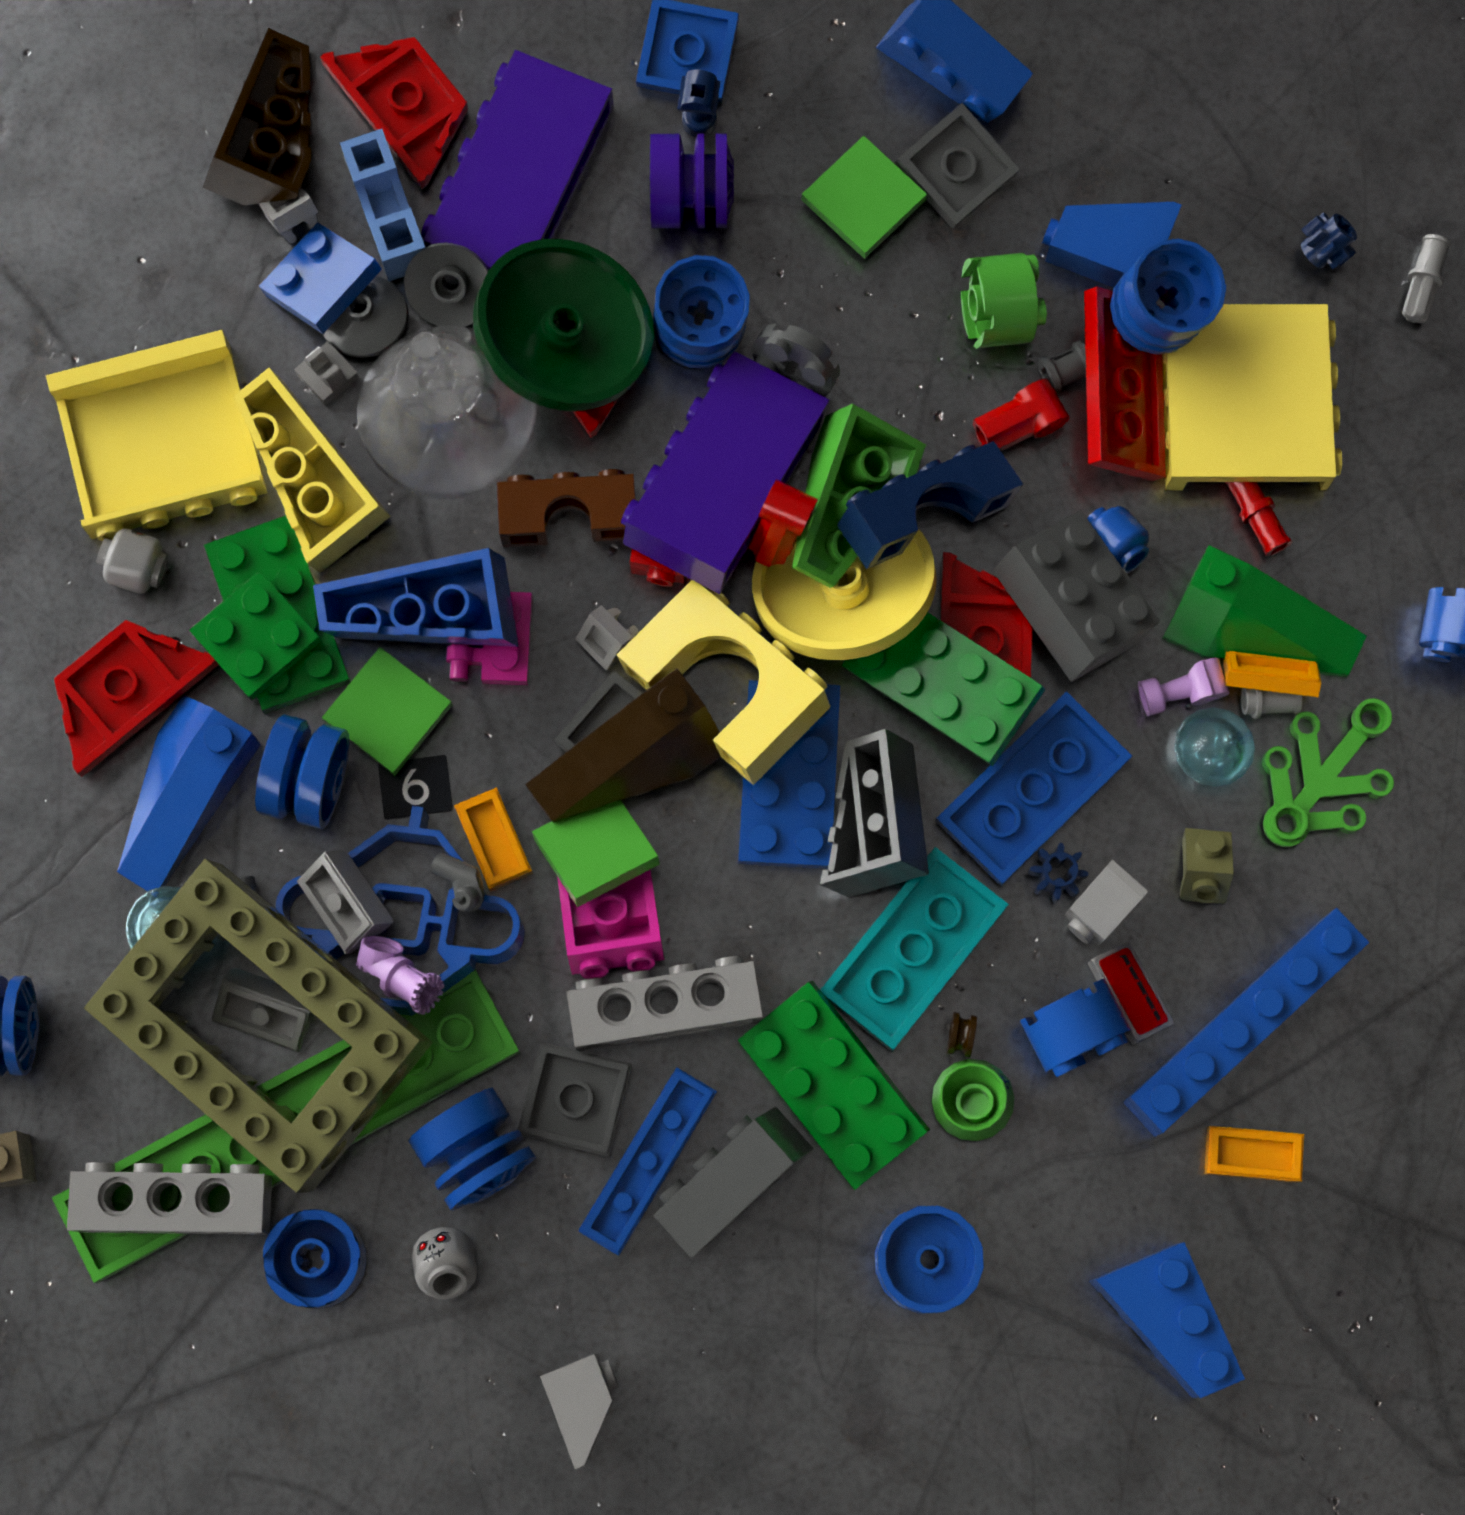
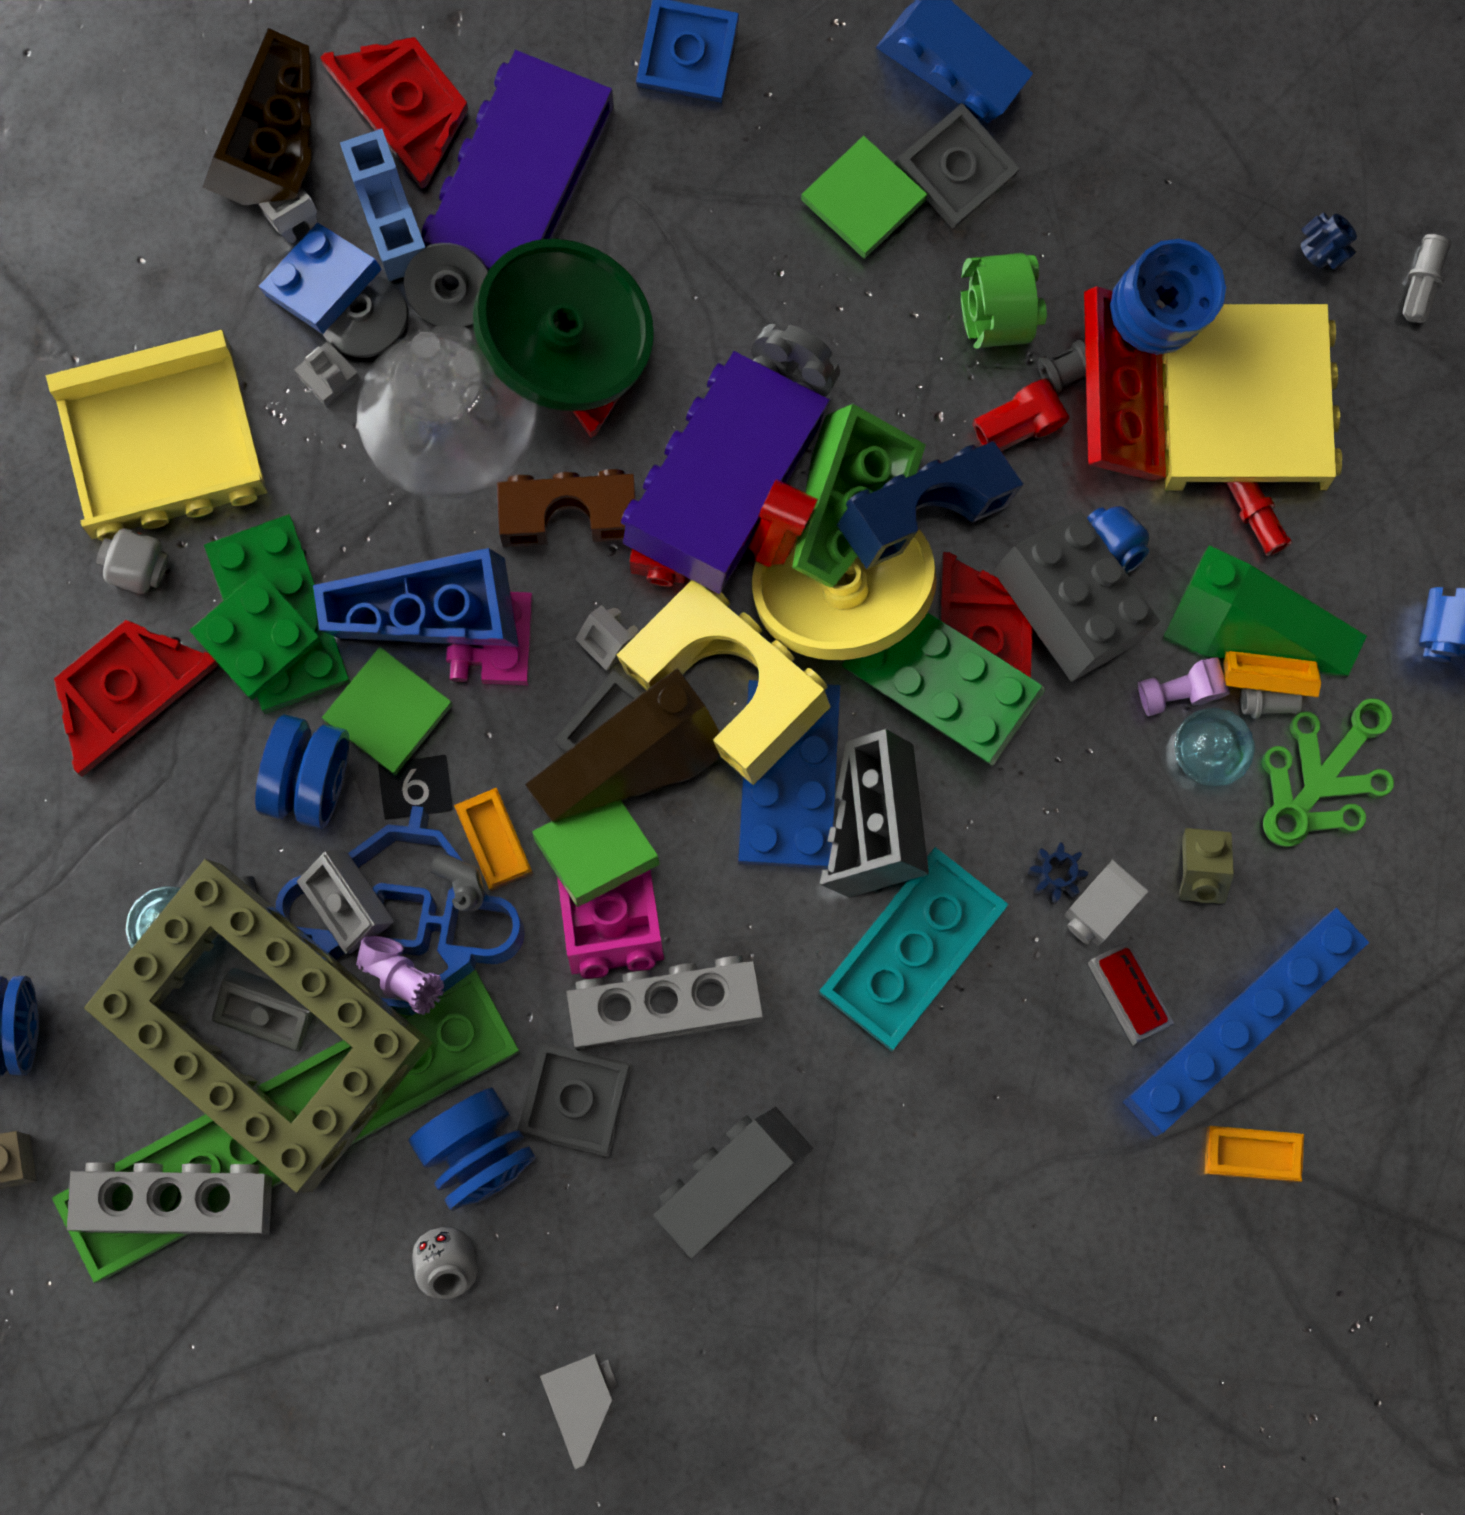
blue wedge [117,695,261,897] -> none
light yellow wedge [234,368,391,573] -> none
blue brick [263,1209,367,1308] -> none
blue tile [578,1067,717,1256] -> none
dark purple wheel [650,133,734,228] -> none
blue wheel [653,255,750,369] -> none
dark blue leg [677,69,721,137] -> none
green plate [738,980,930,1190] -> none
blue wheel [874,1206,984,1314] -> none
bright green hat [932,1059,1015,1141] -> none
blue plate [935,691,1132,886] -> none
dark brown bush [947,1012,977,1058] -> none
blue brick [1020,978,1131,1077] -> none
blue slope [1042,202,1182,288] -> none
blue wedge [1089,1242,1245,1398] -> none

